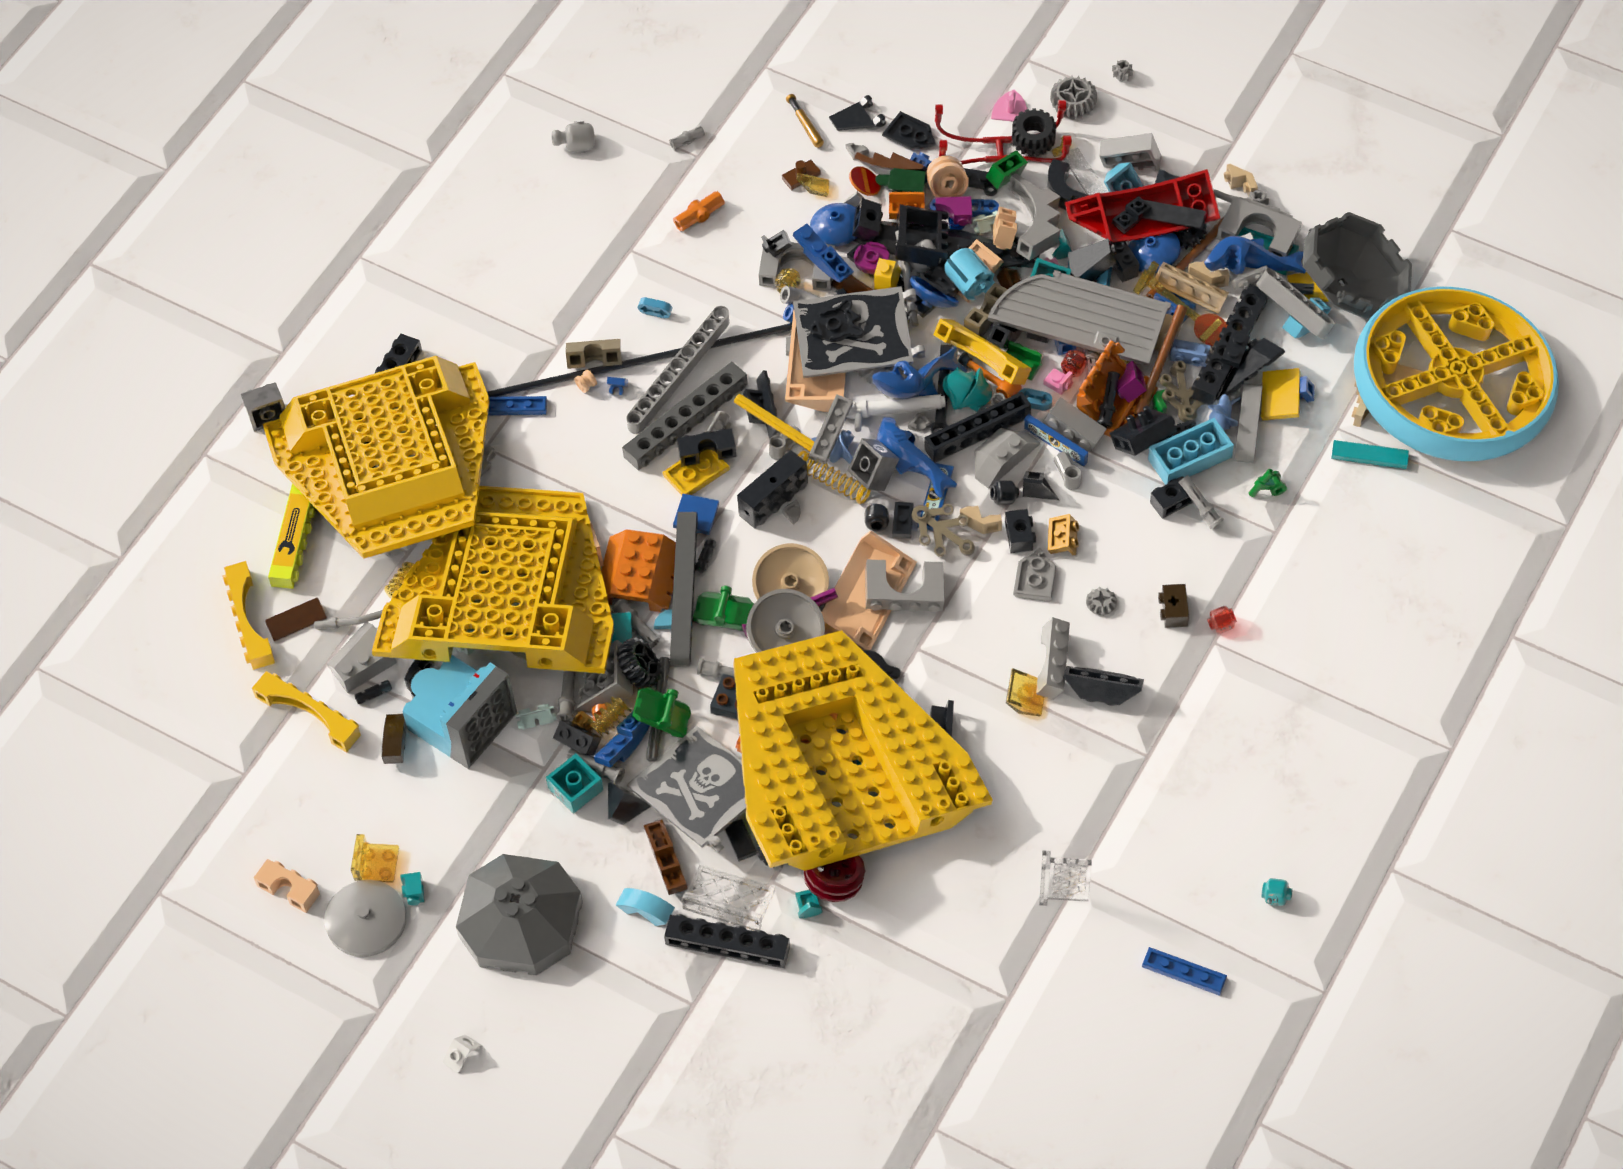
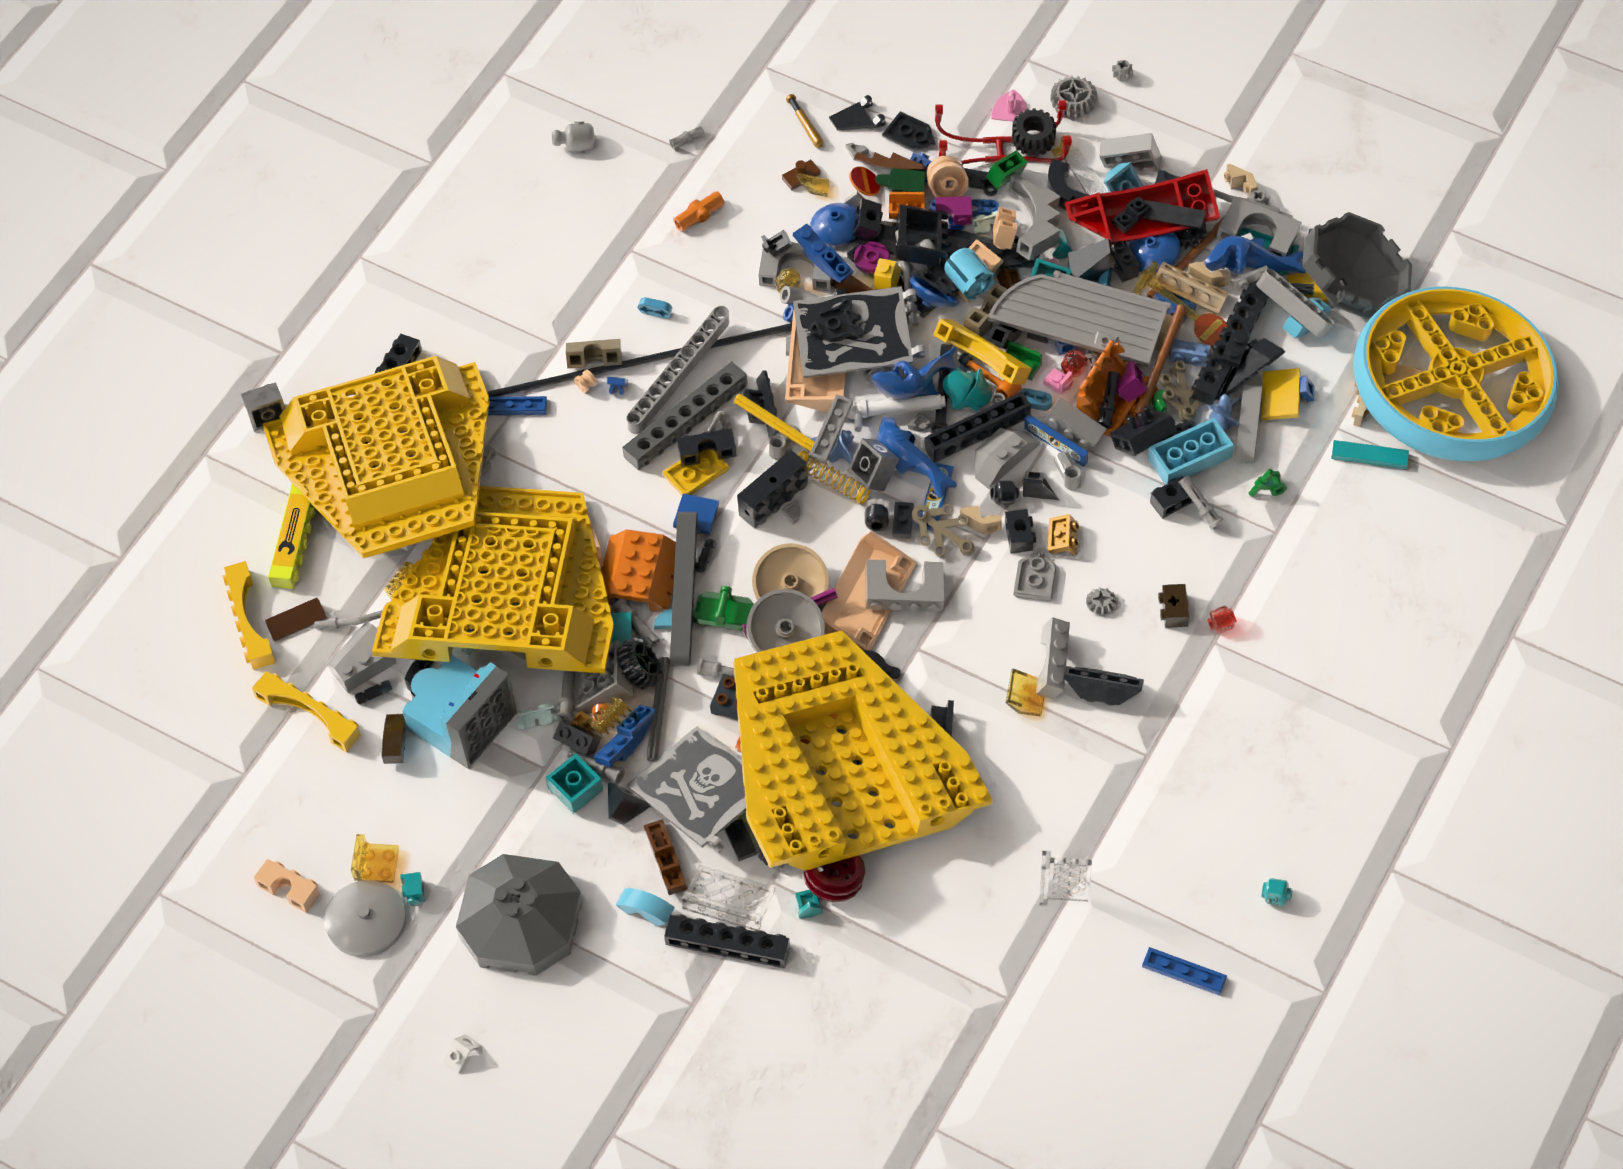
green shield [633,687,691,738] -> none

